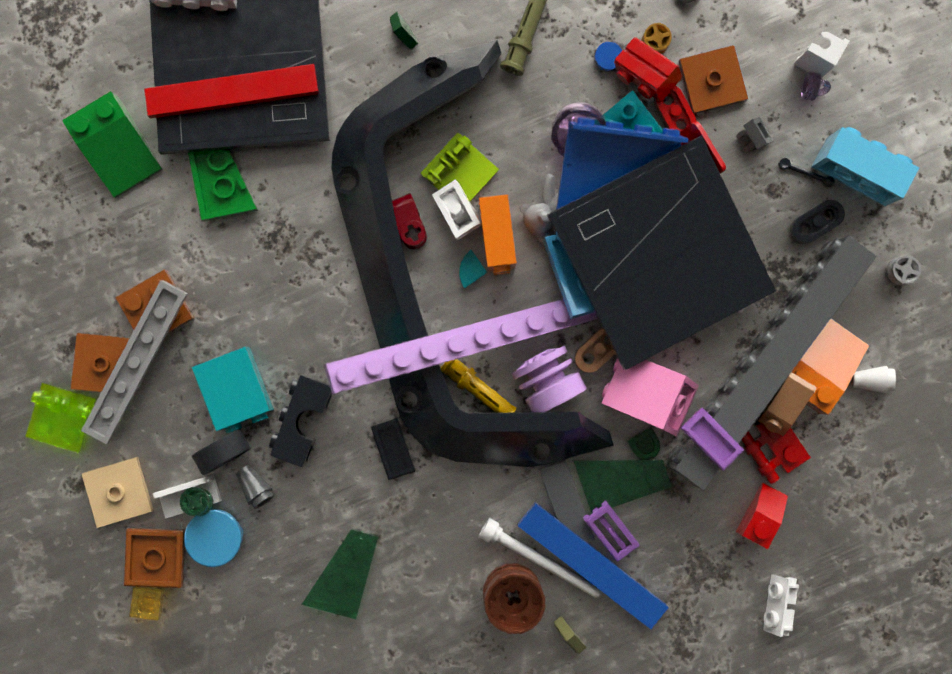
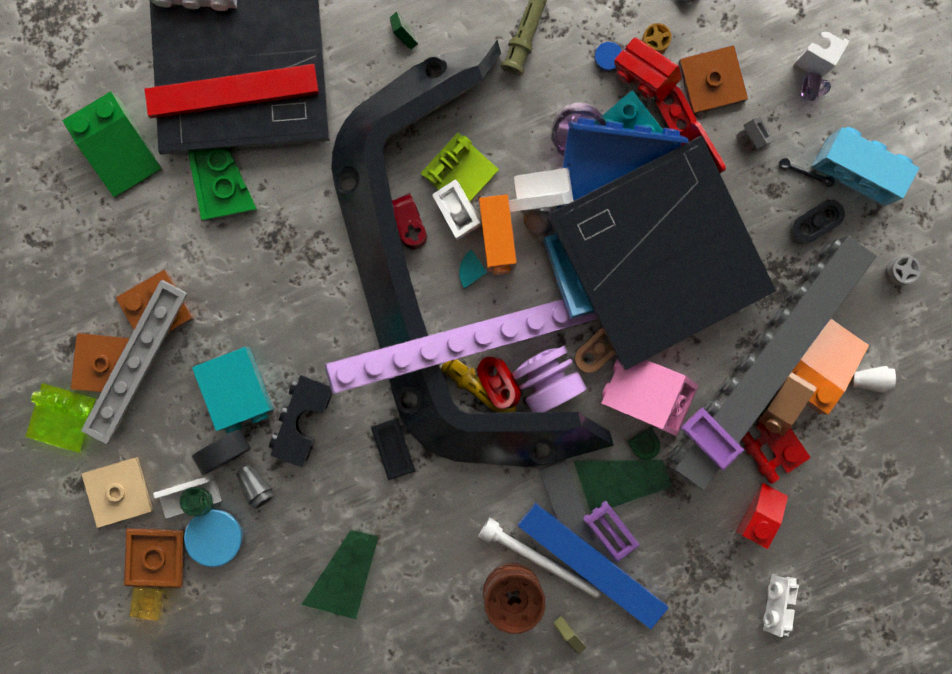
none -> red plate [477,356,521,409]
none -> white panel [509,168,573,212]

